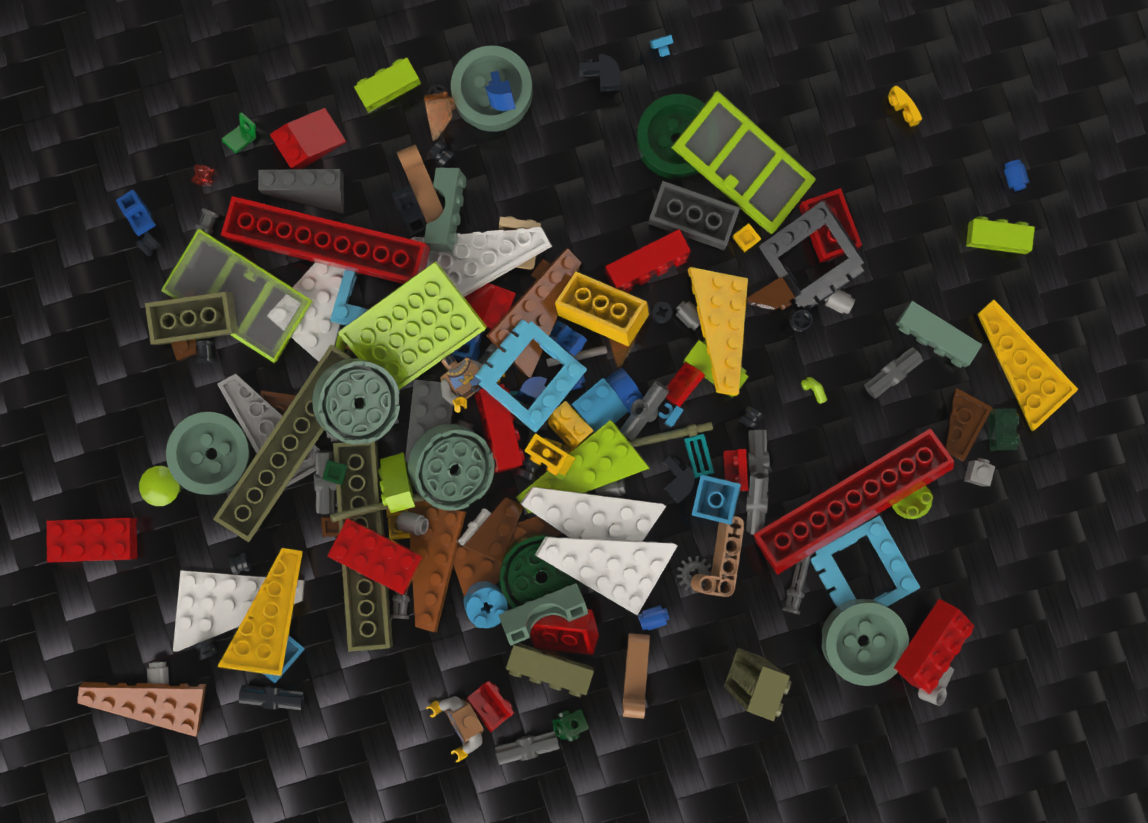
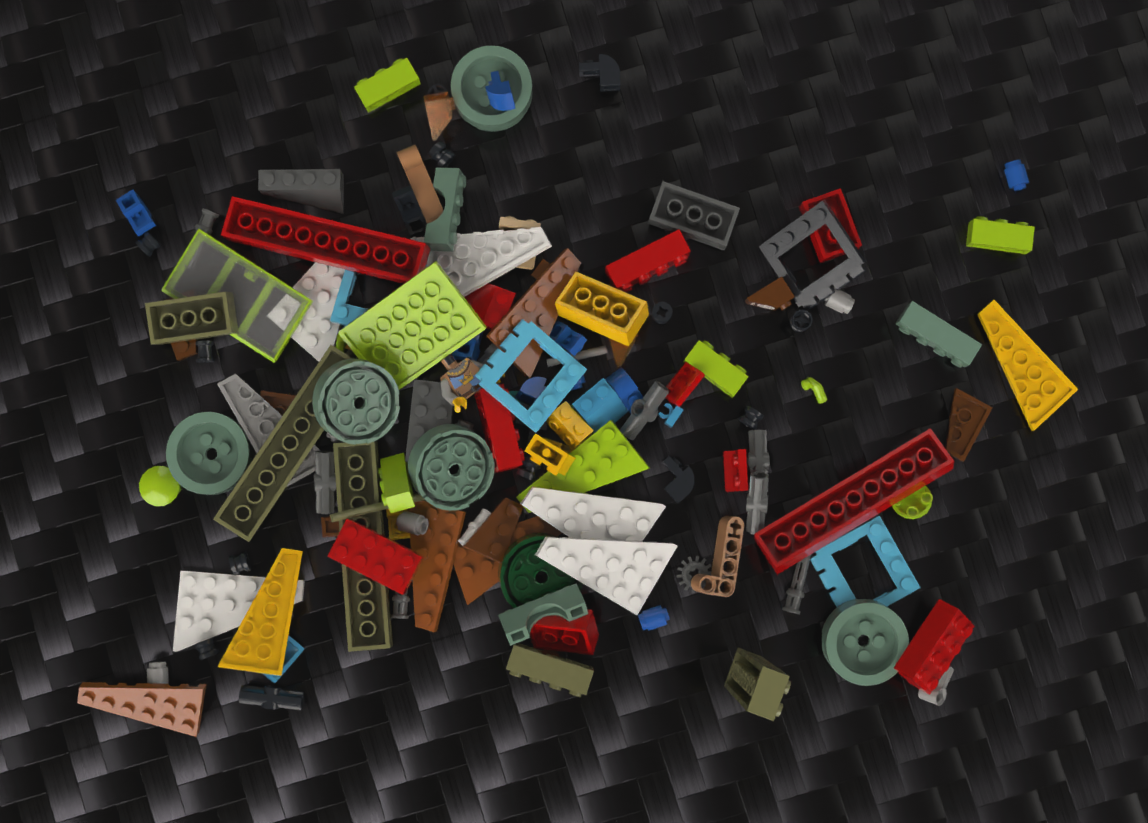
red brick [47,518,137,562] -> none
clear red wheel [191,165,215,186] -> none
green bracket [222,112,256,153] -> none
red slope [270,108,346,170] -> none
dark green tile [322,460,348,486] -> none
torso [426,696,484,762] -> none
dark azure brick [464,581,508,628] -> none
red bracket [465,681,514,732] -> none
dark grey piece [495,731,560,765] -> none
dark green brick [552,709,589,741] -> none
dark grey cone [595,479,626,496] -> none
medium nougat beam [622,633,650,719] -> none
olive bar [628,422,713,447] -> none
dark green brick [637,94,719,180] -> none
dark azure tile [649,35,673,57] -> none
door [671,90,816,235] -> none
dark grey brick [676,300,700,330] -> none
teal tile [684,434,714,478] -> none
yellow wing [688,267,748,396] -> none
dark azure slope [692,475,741,525] -> none
yellow plate [732,223,761,253] -> none
dark grey piece [864,347,924,399] -> none
yellow slope [888,86,922,127] -> none
light grey brick [964,458,995,487] -> none
clear green brick [989,409,1020,451] -> none

